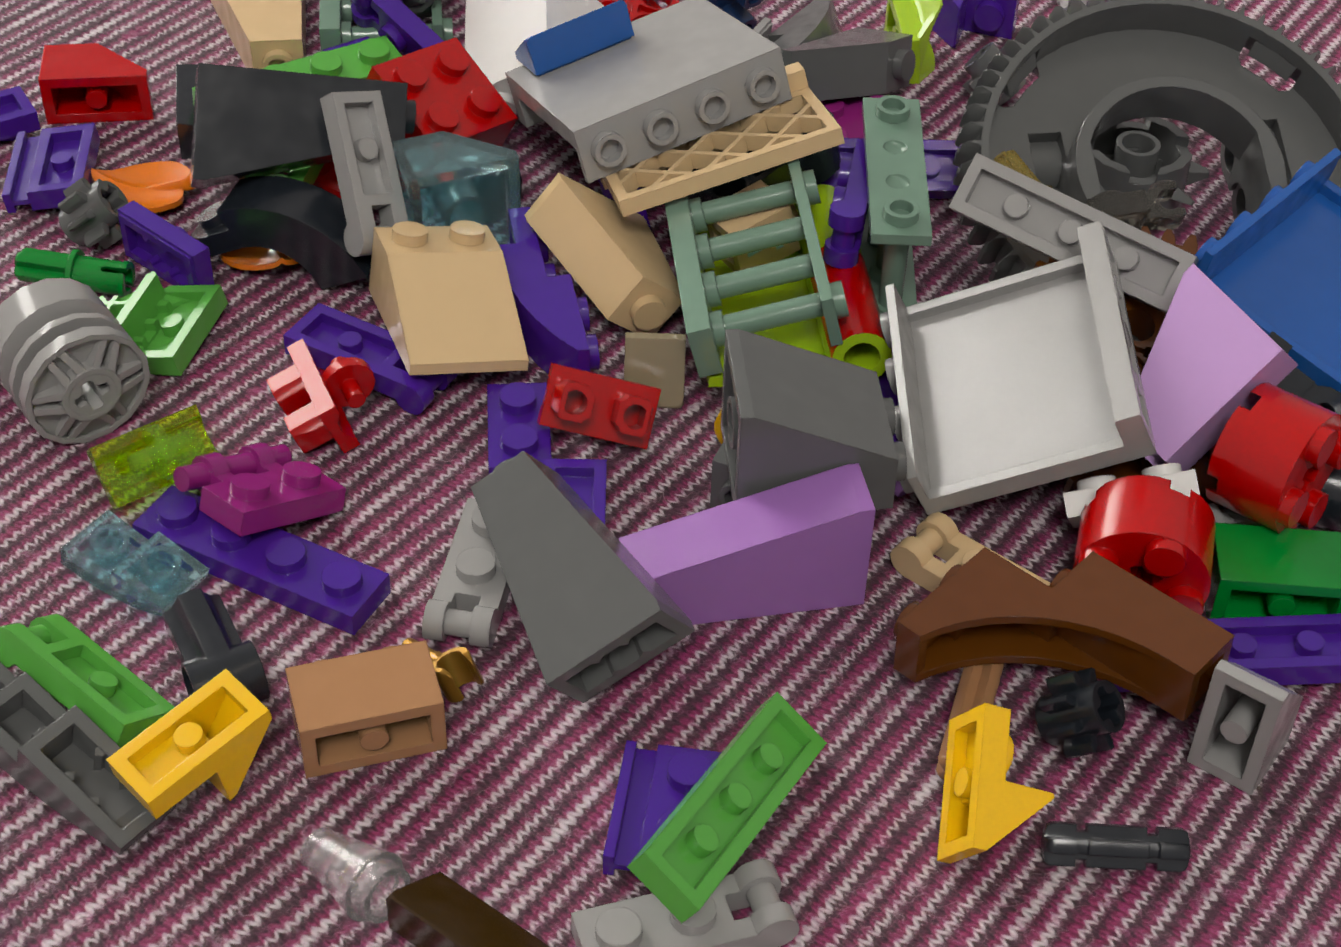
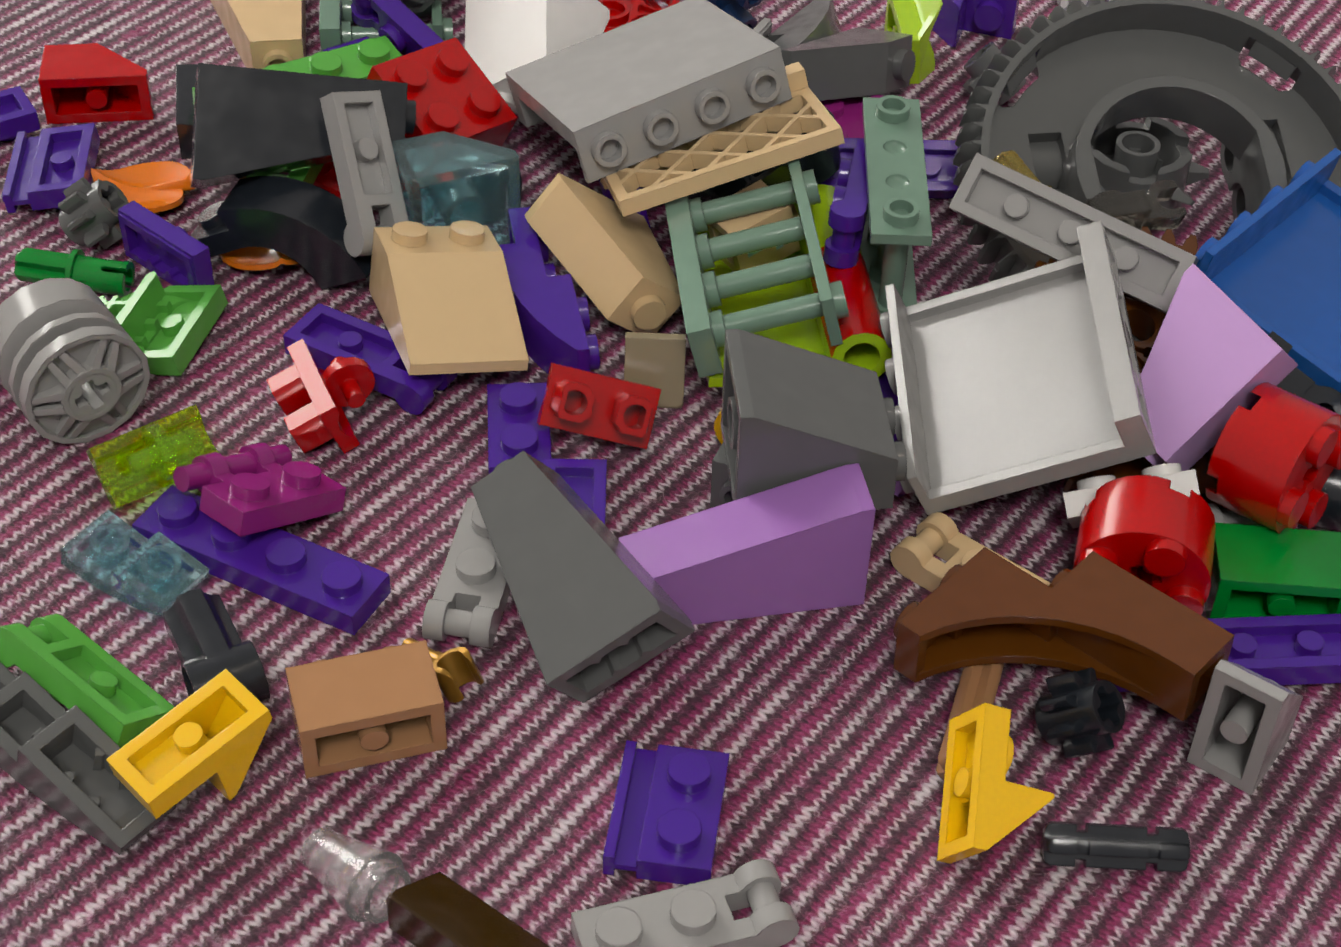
blue slope [515,0,634,76] -> none
bright green plate [627,692,827,923] -> none

